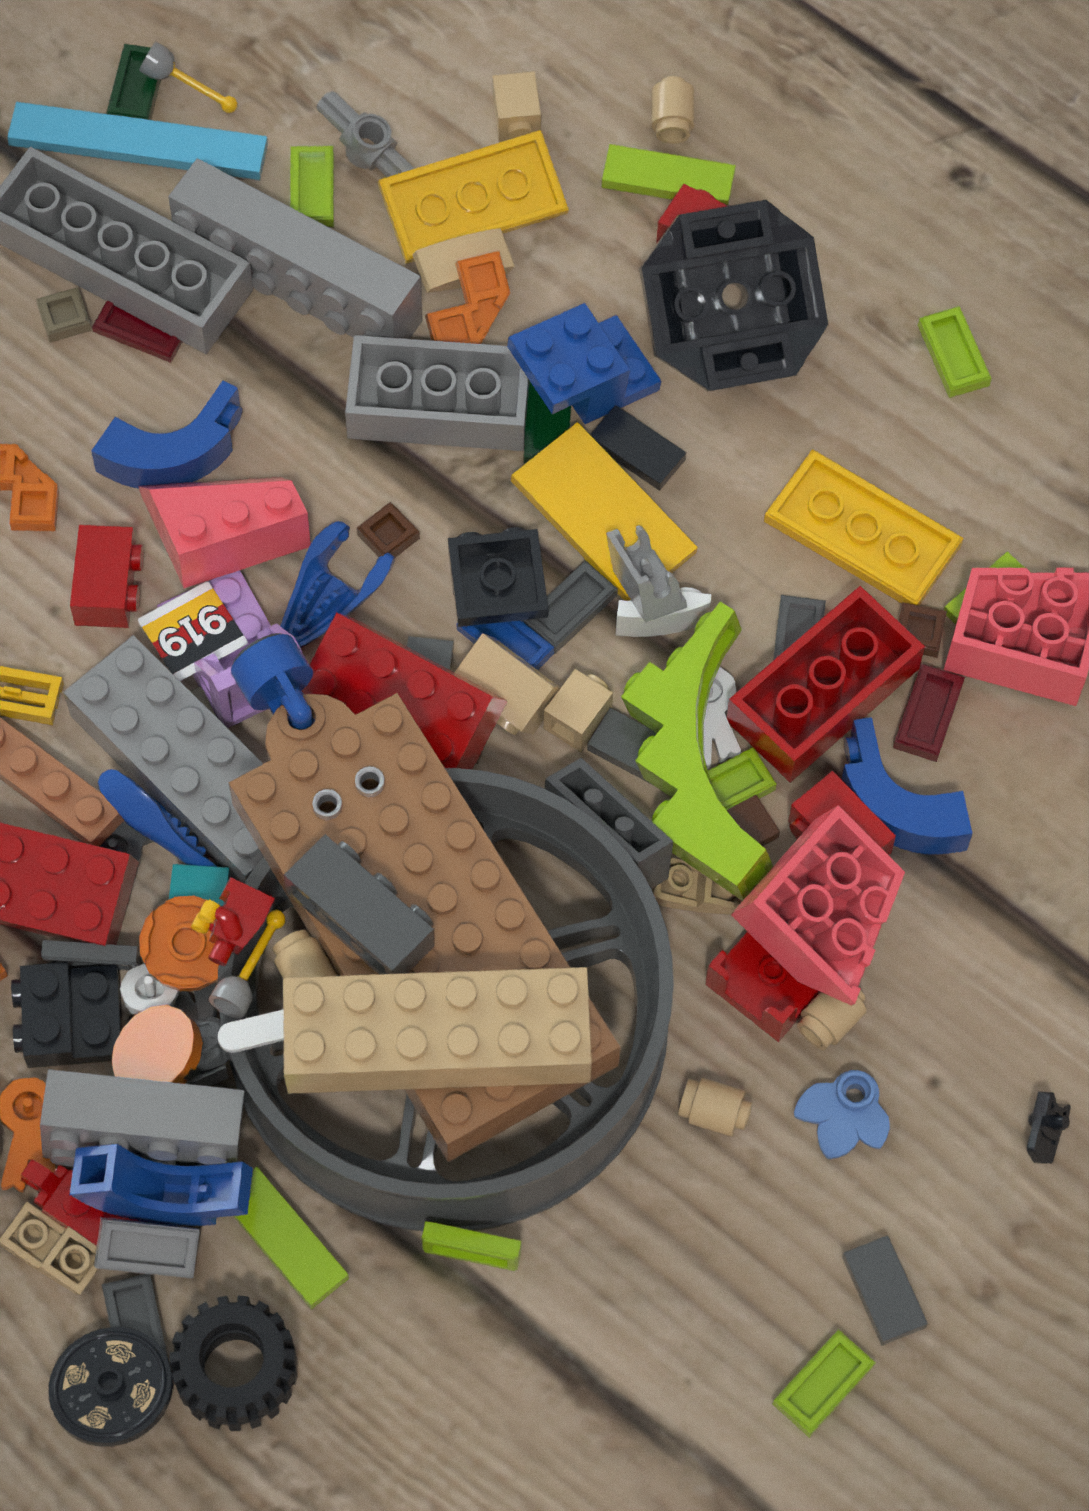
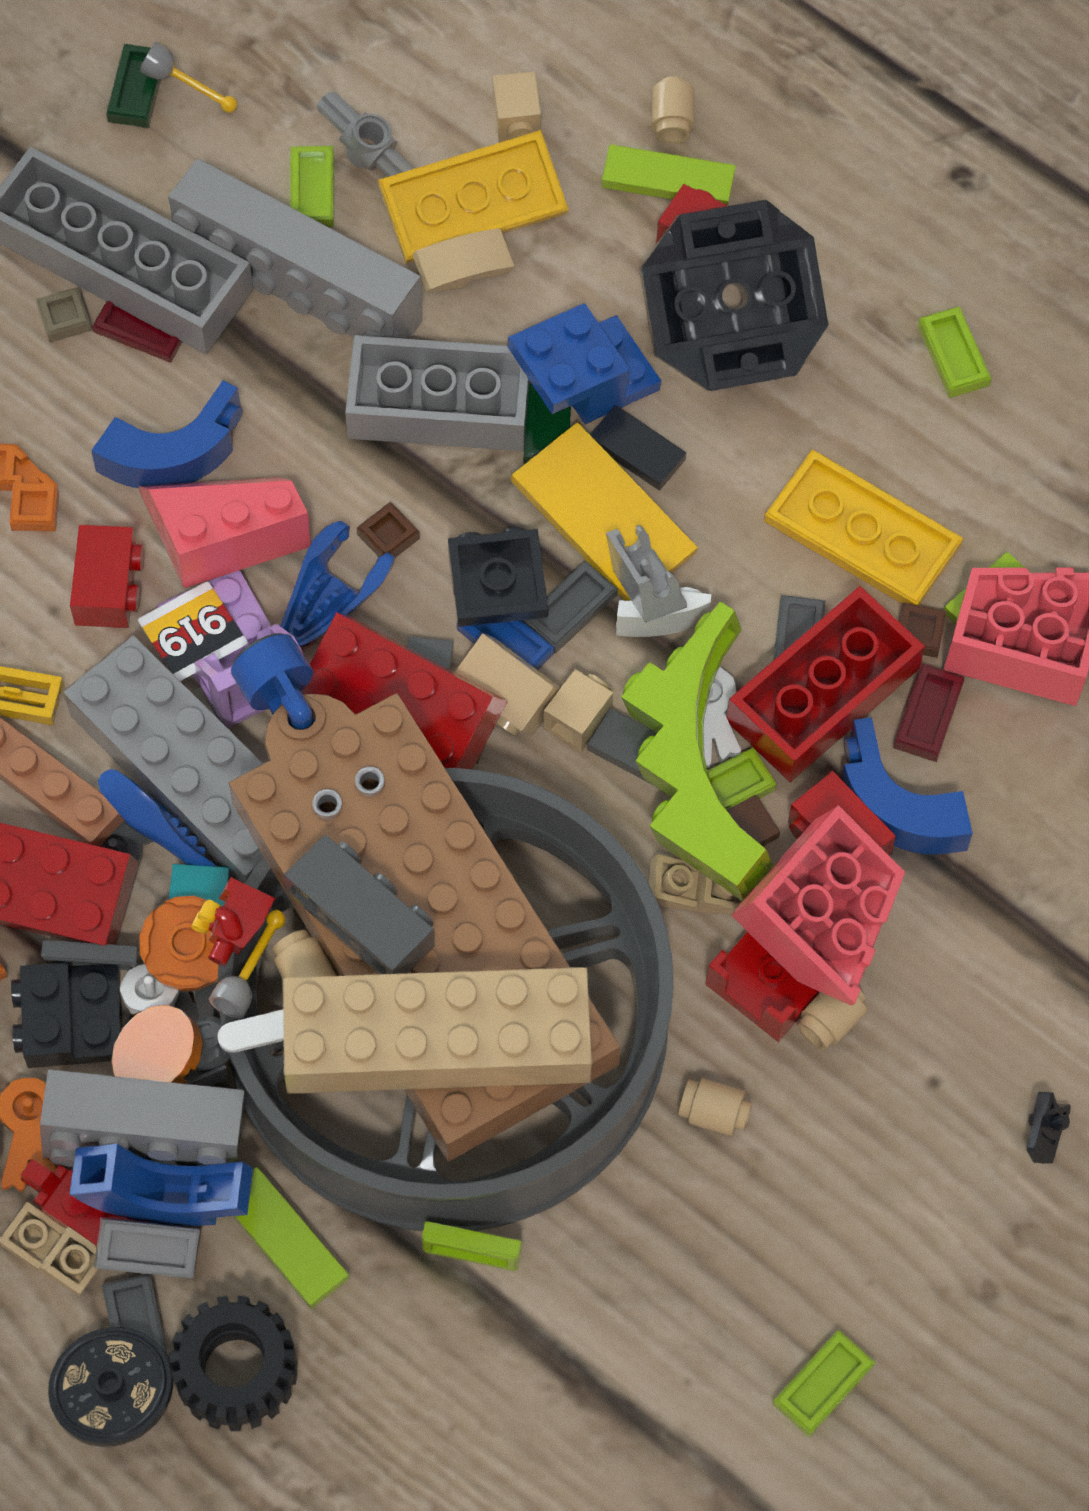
medium azure tile [7,102,268,180] -> none
orange tile [425,251,510,344] -> none
dark grey brick [545,758,673,889] -> none
medium blue plate [794,1070,890,1159] -> none
dark grey tile [842,1235,928,1346] -> none

